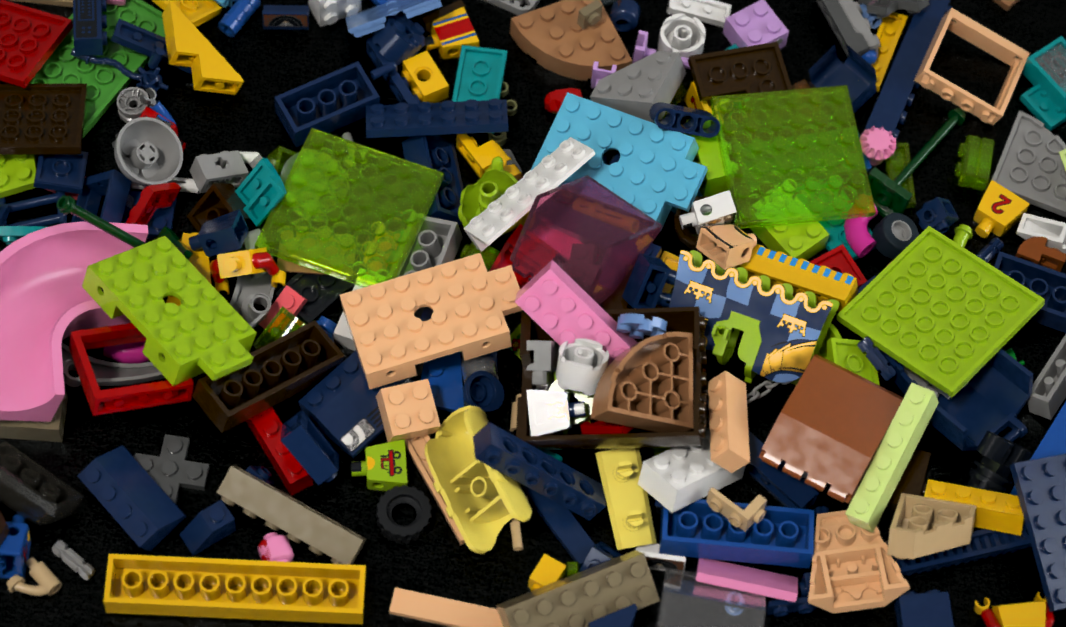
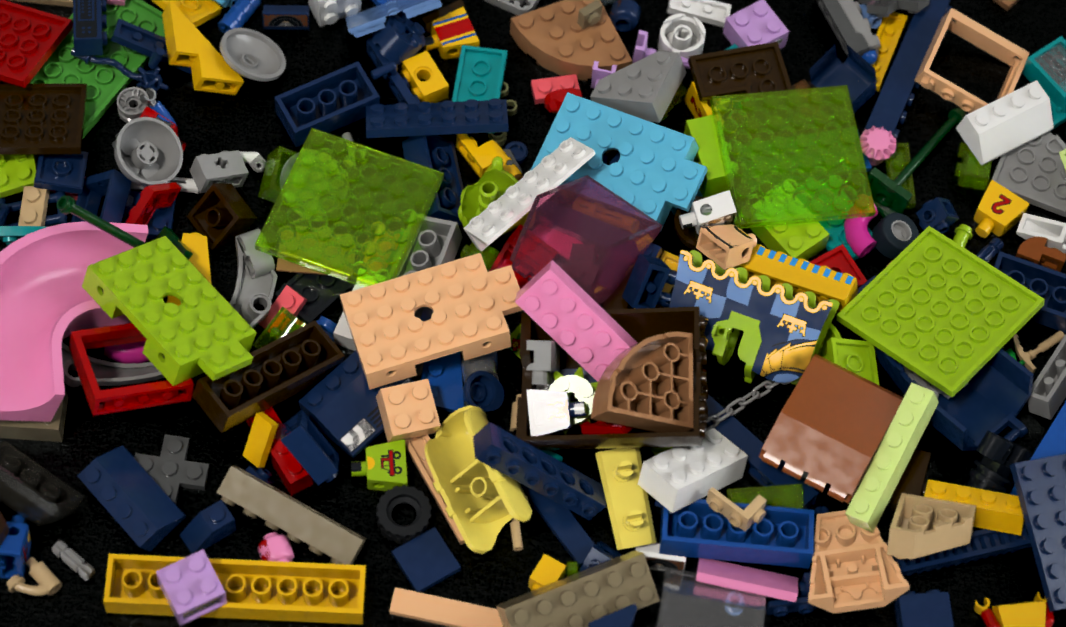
dark blue torso [189,209,249,257] -> none
torso [210,247,286,295] -> none
teal slope [235,158,287,227] -> none
white brick [556,338,609,395] -> none
medium blue plate [616,313,667,339] -> none
dark blue beam [649,102,720,138] -> none
light nougat brick [708,371,750,473] -> none
dark blue axle [857,336,897,381] -> none
none -> tan plate [18,186,50,227]
none -> lavender piece [156,550,227,626]
none -> light grey dish [220,28,286,82]
none -> yellow tile [242,412,279,468]
none -> dark blue tile [392,527,461,593]
none -> dark blue tile [505,141,528,165]
none -> coral plate [531,74,580,104]
none -> clear neon green plate [727,484,804,509]
none -> white slope [956,80,1054,166]
none -> tan piece [1012,330,1065,373]

